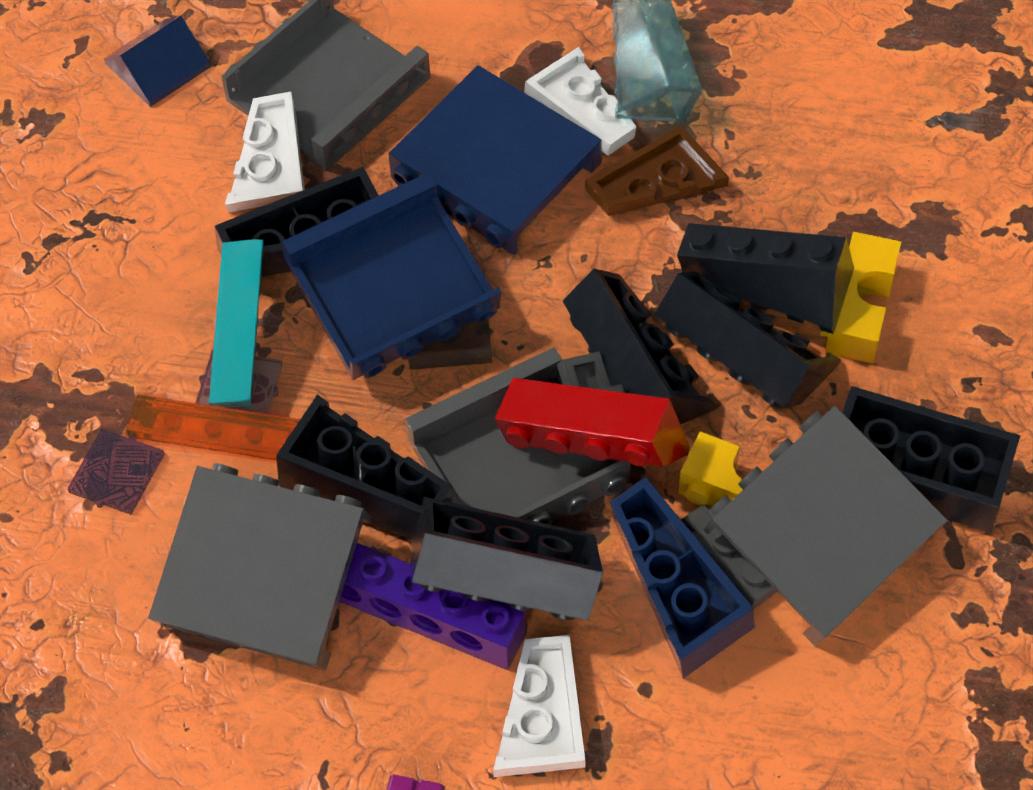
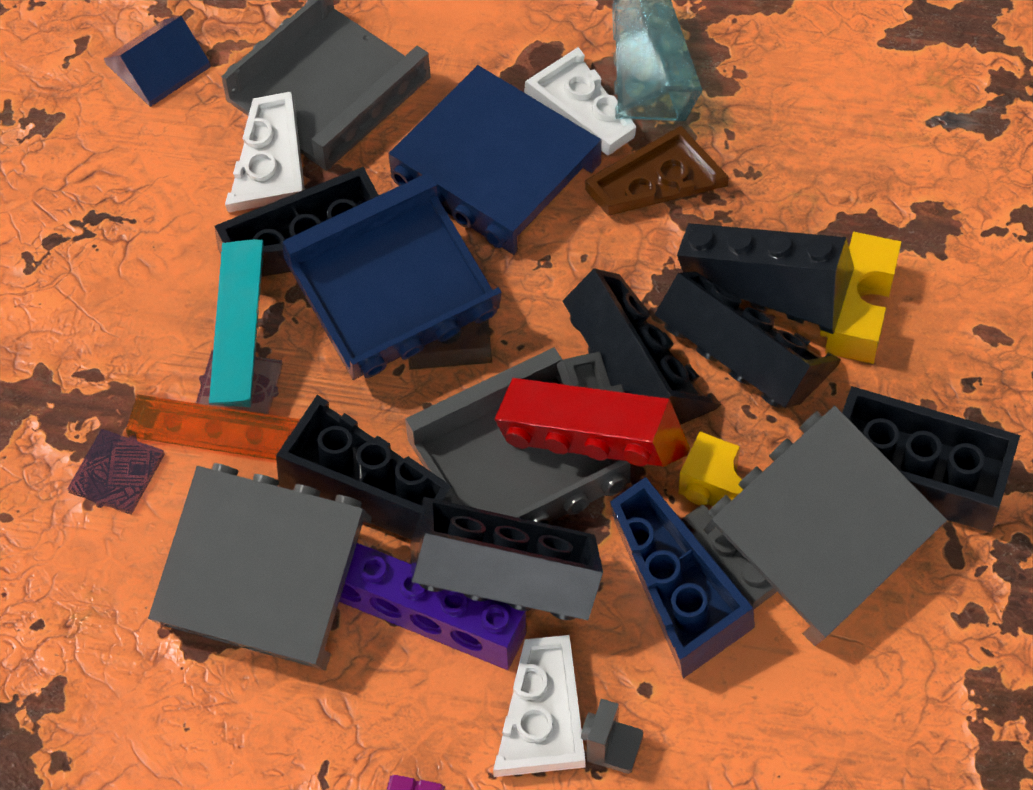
none -> dark grey bracket [581,699,643,774]

